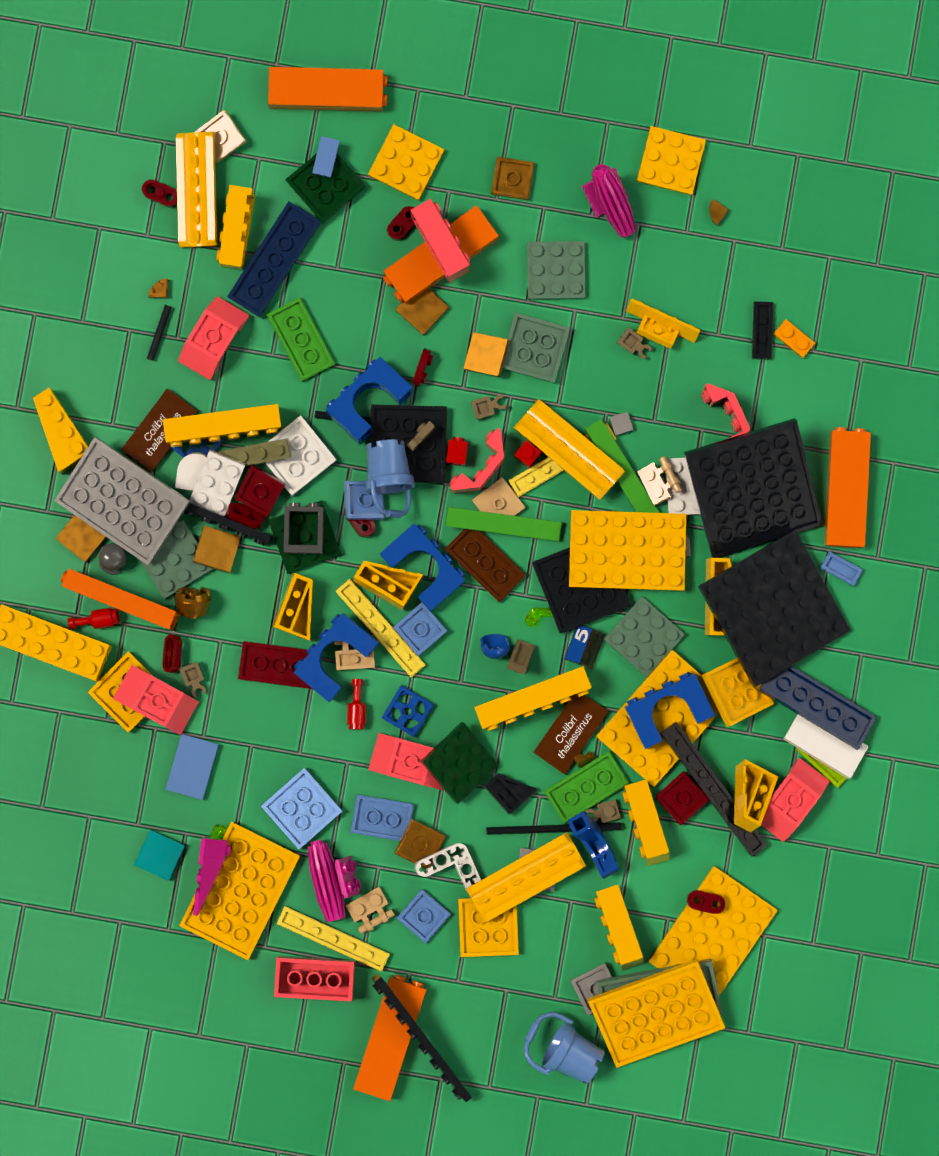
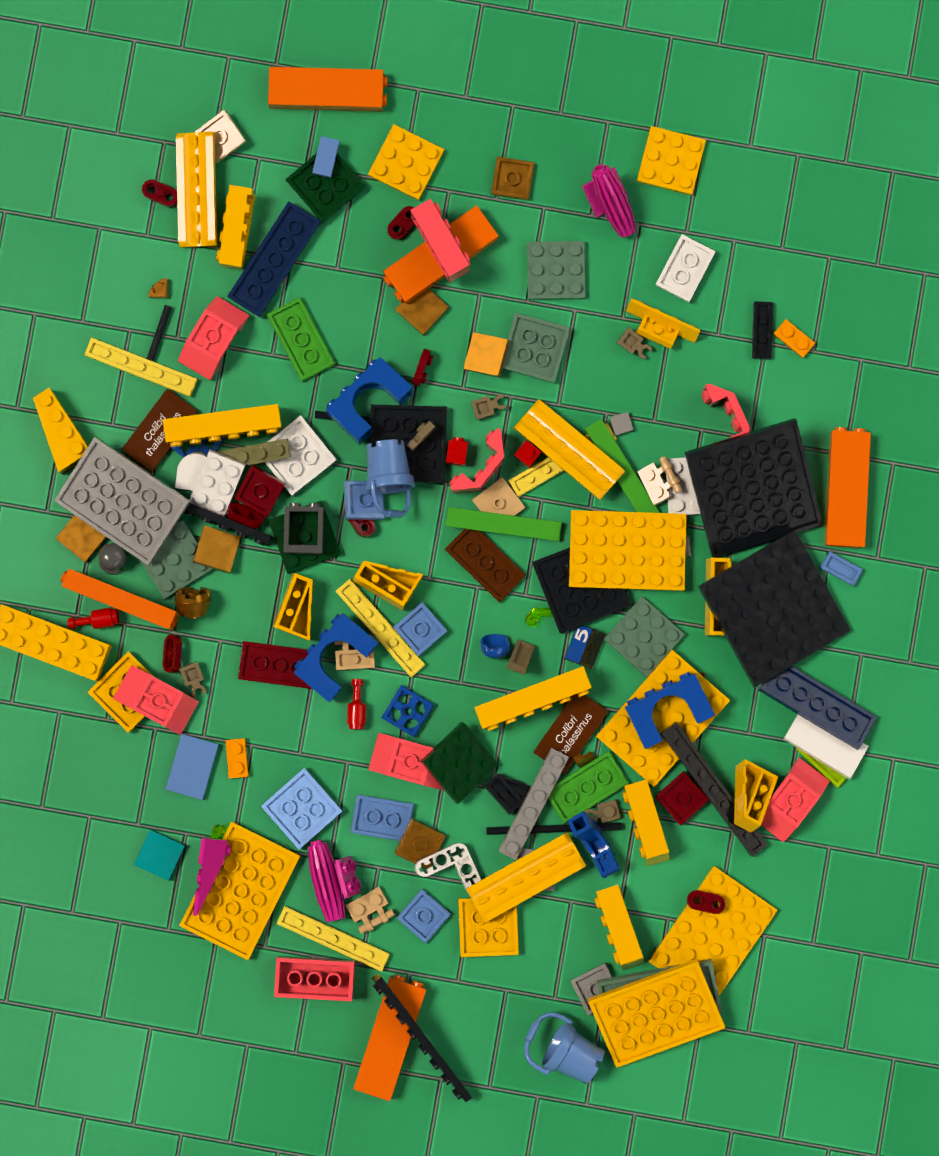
blue arch [380,524,465,612] -> none
yellow plate [702,658,774,727] -> none
pearl gold tile [709,199,728,226] -> none
none -> light yellow tile [84,337,198,397]
none -> light orange plate [226,738,249,778]
none -> light grey plate [498,748,569,860]
none -> white plate [655,234,716,303]

